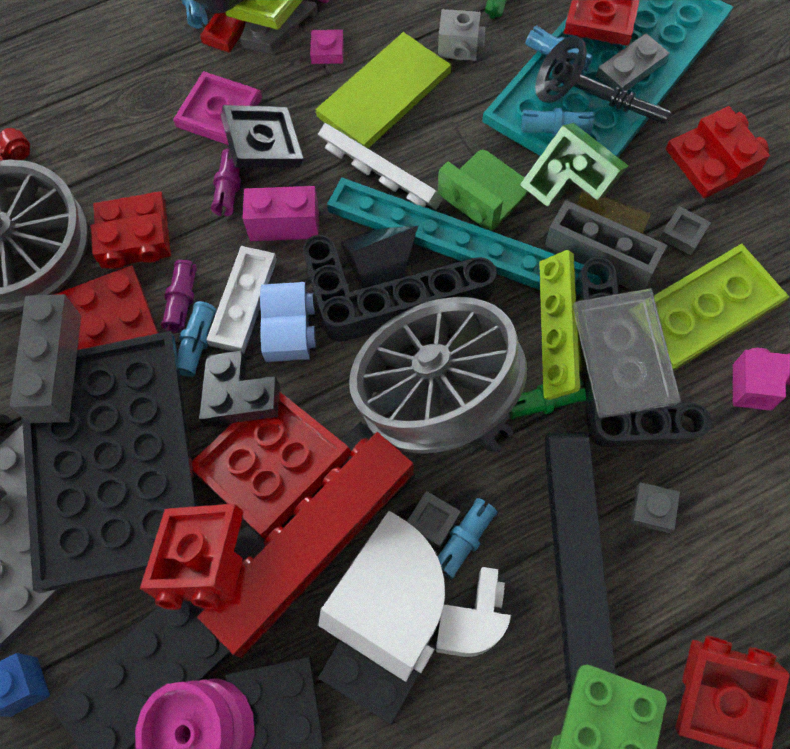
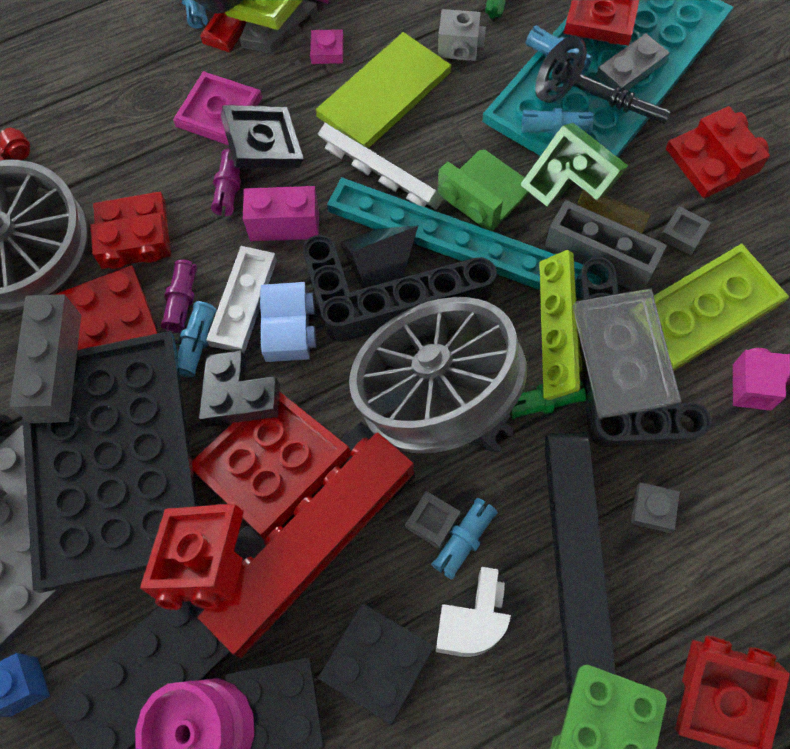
white brick [318,511,445,682] -> none

